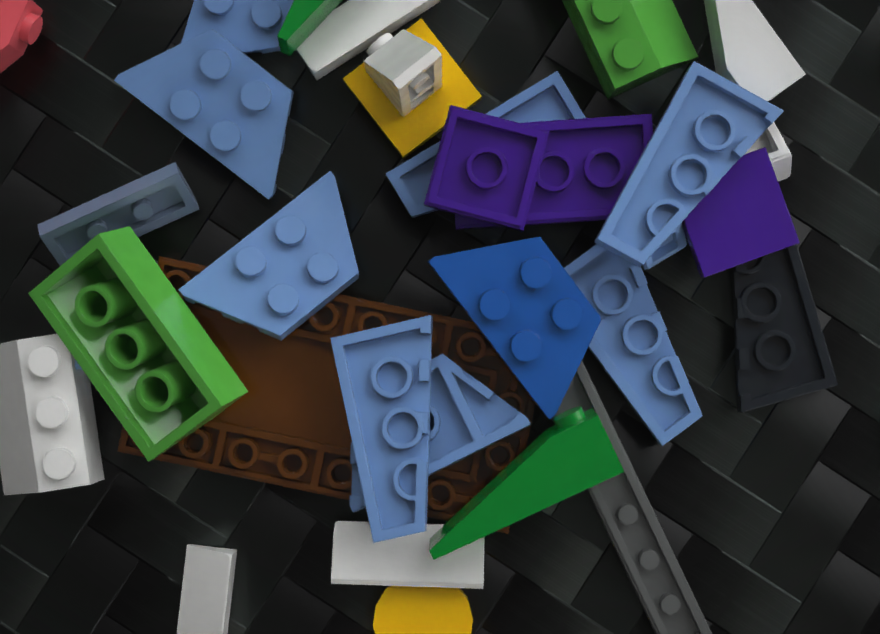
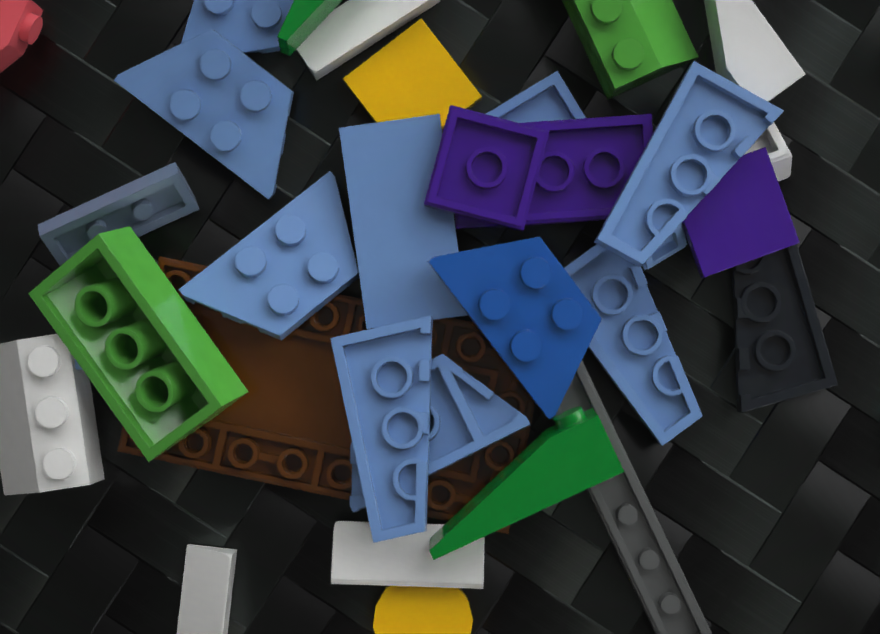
white slope [363,29,442,117] -> none
none -> medium blue tile [339,114,467,329]

